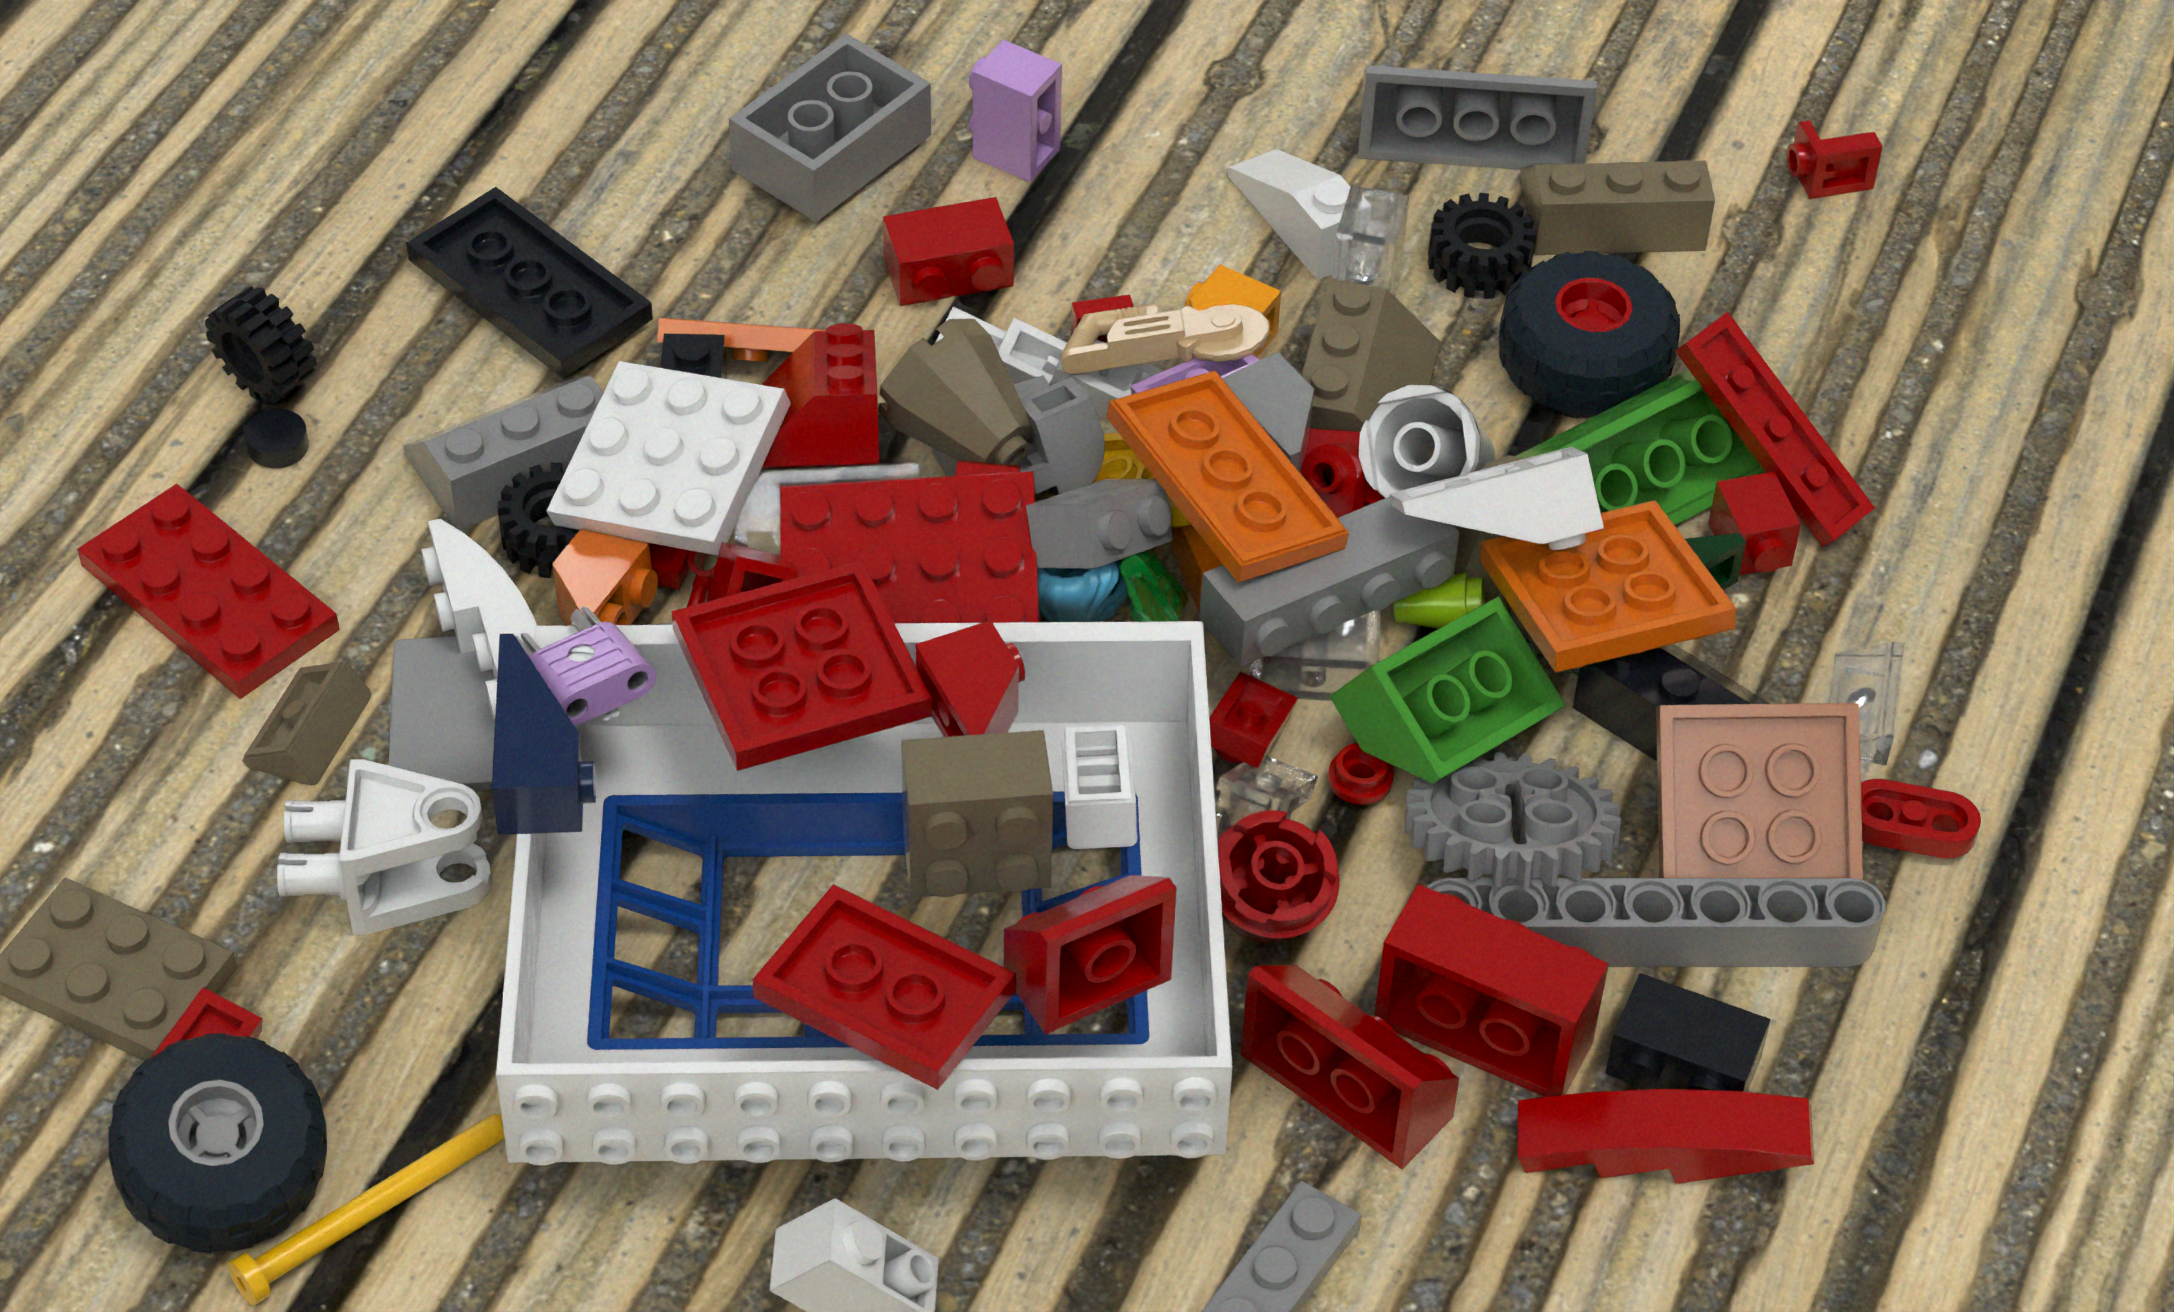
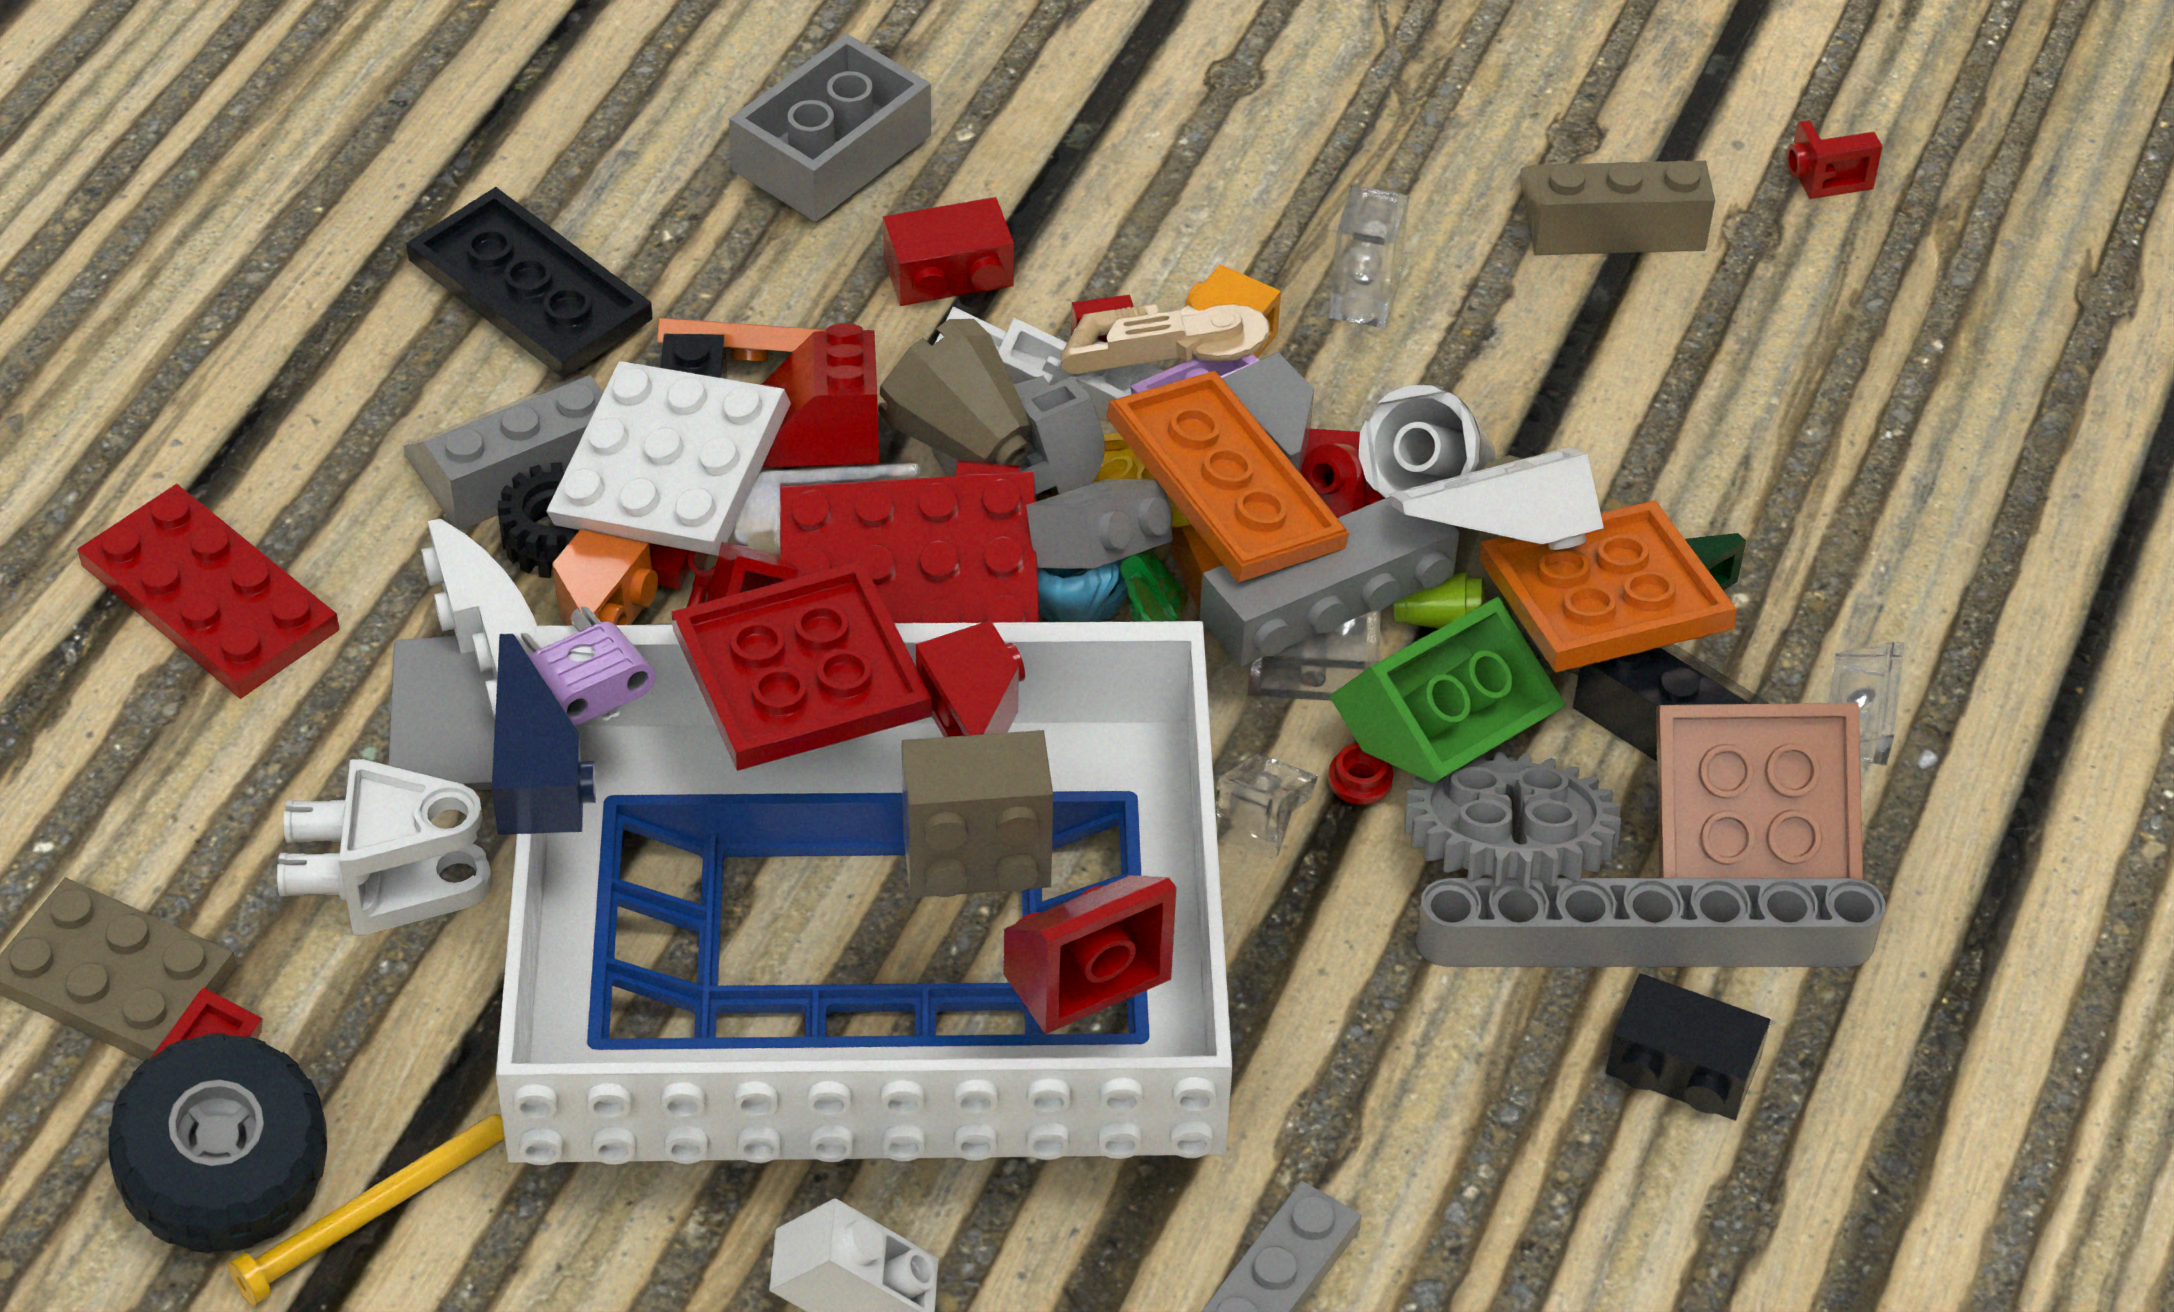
black tyre [205,286,317,404] -> none
dark tan slope [242,661,371,785] -> none
black tile [244,409,309,468] -> none
red plate [752,884,1016,1090] -> none
lavender brick [969,40,1062,182] -> none
white slope [1061,724,1137,849] -> none
red plate [1209,671,1298,769] -> none
red cone [1217,810,1340,943] -> none
white slope [1227,149,1371,280] -> none
red slope [1241,965,1459,1169] -> none
dark tan slope [1301,278,1440,432] -> none
light grey slope [1358,65,1597,170] -> none
red brick [1374,884,1609,1097] -> none
black tyre [1428,193,1536,299] -> none
black wheel [1499,251,1680,419] -> none
bright green slope [1515,369,1766,525] -> none
red slope [1518,1089,1814,1184] -> none
red plate [1675,311,1875,547] -> none
red brick [1708,471,1801,576] -> none
red plate [1861,779,1981,859] -> none

